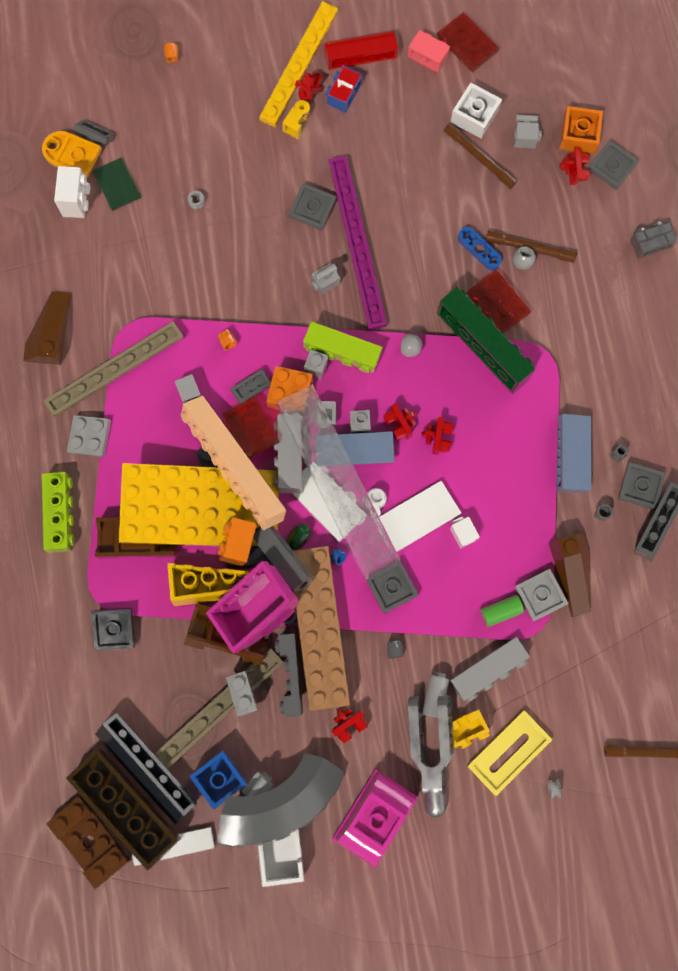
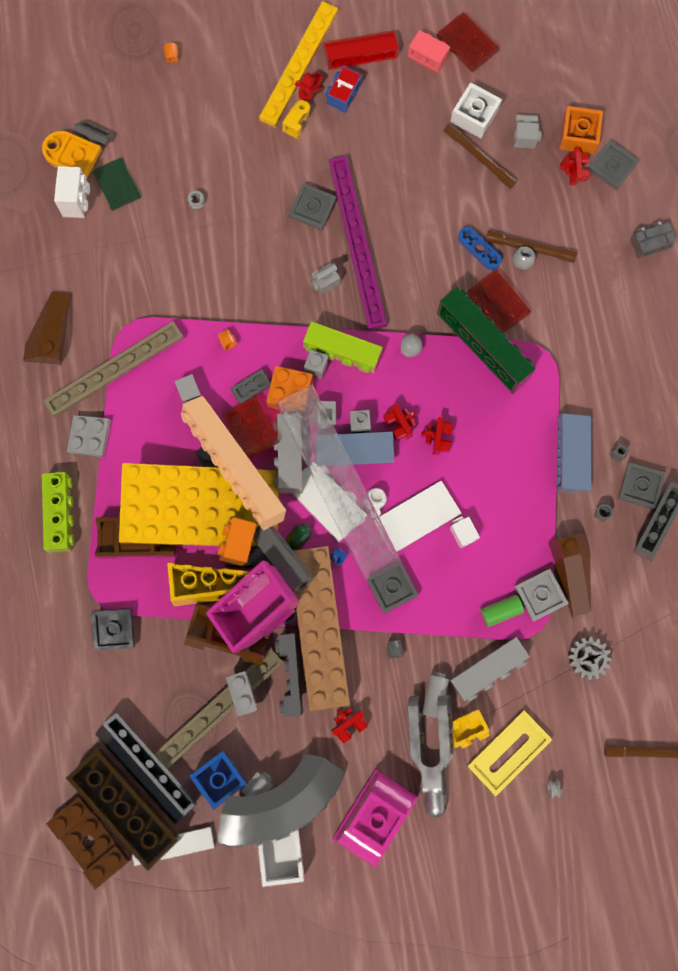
none -> light grey gear [567,637,612,680]

